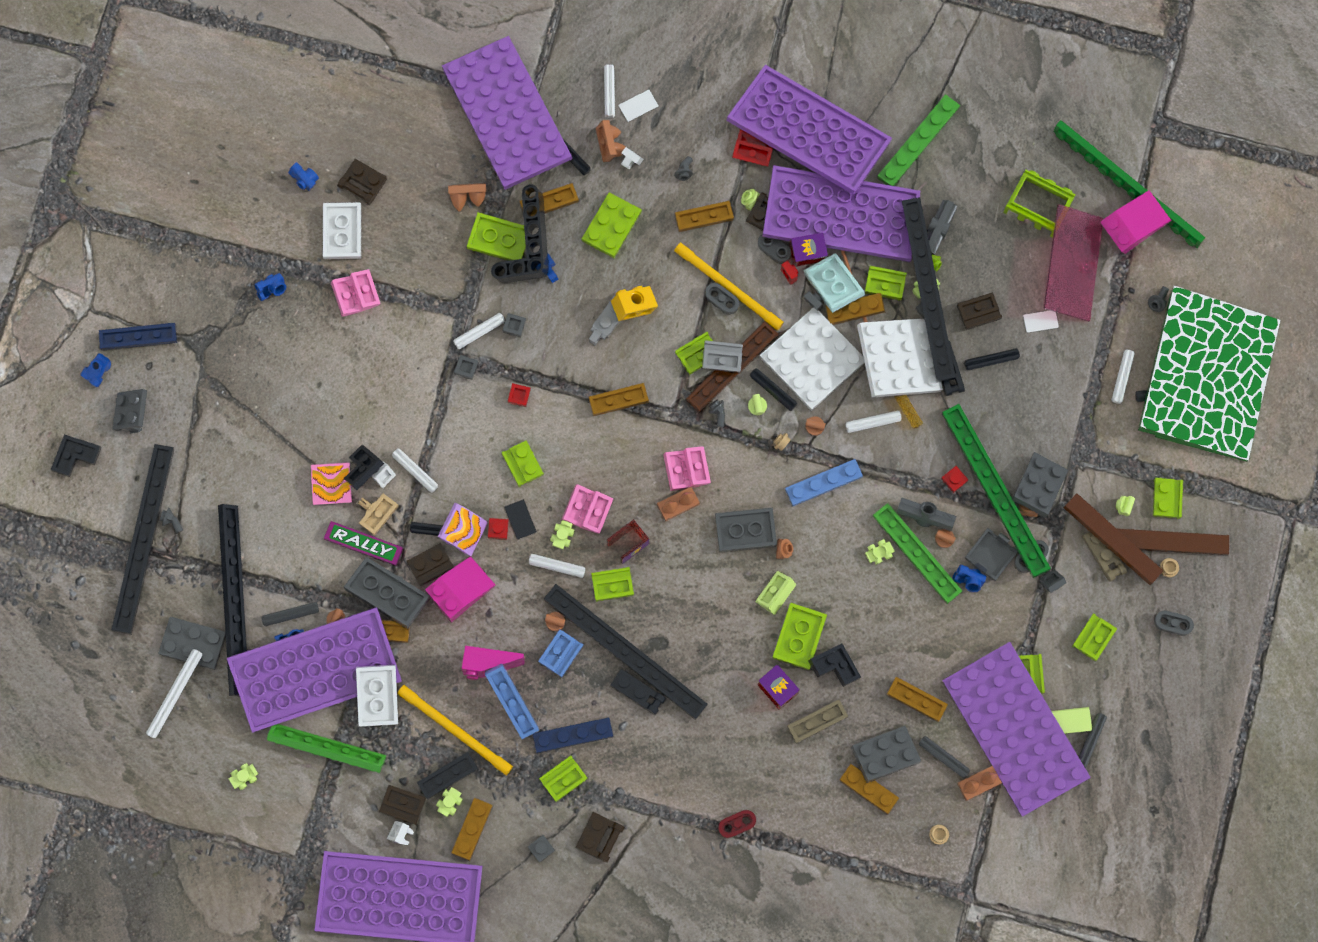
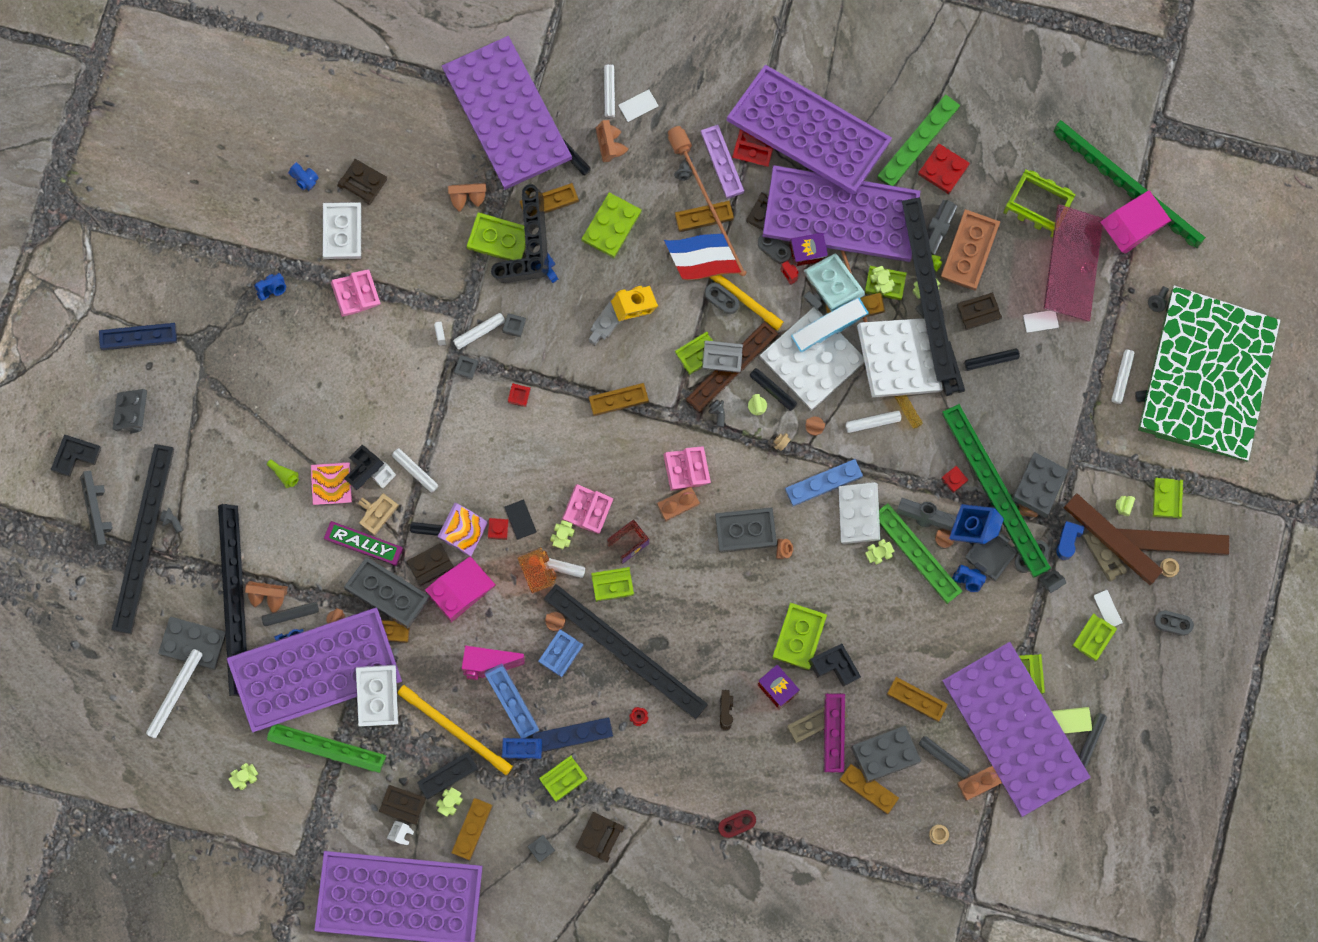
blue plate [80,353,111,387] -> none
lime plate [502,440,544,487] -> none
black plate [610,669,666,715] -> none
white tile [621,147,644,169] -> none
yellowish green plate [741,189,760,211] -> none
yellowish green slope [755,571,796,615] -> none
none -> dark grey hinge [80,471,113,550]
none -> nougat tile [245,581,288,613]
none -> lime cone [267,459,299,488]
none -> white tile [434,322,446,346]
none -> blue plate [502,738,542,759]
none -> clear orange brick [517,547,557,593]
none -> red plate [629,707,648,726]
none -> flag [664,126,747,280]
none -> lavender plate [701,125,744,199]
none -> dark brown plate [720,690,733,731]
none -> white slope [791,297,869,352]
none -> magenta tile [824,693,845,772]
none -> white plate [839,482,880,544]
none -> yellowish green piece [870,266,895,295]
none -> red plate [918,144,970,194]
none -> nougat plate [940,209,1000,291]
none -> blue slope [949,504,1004,544]
none -> blue leg [1056,521,1084,560]
none -> white sticker [1094,590,1123,627]

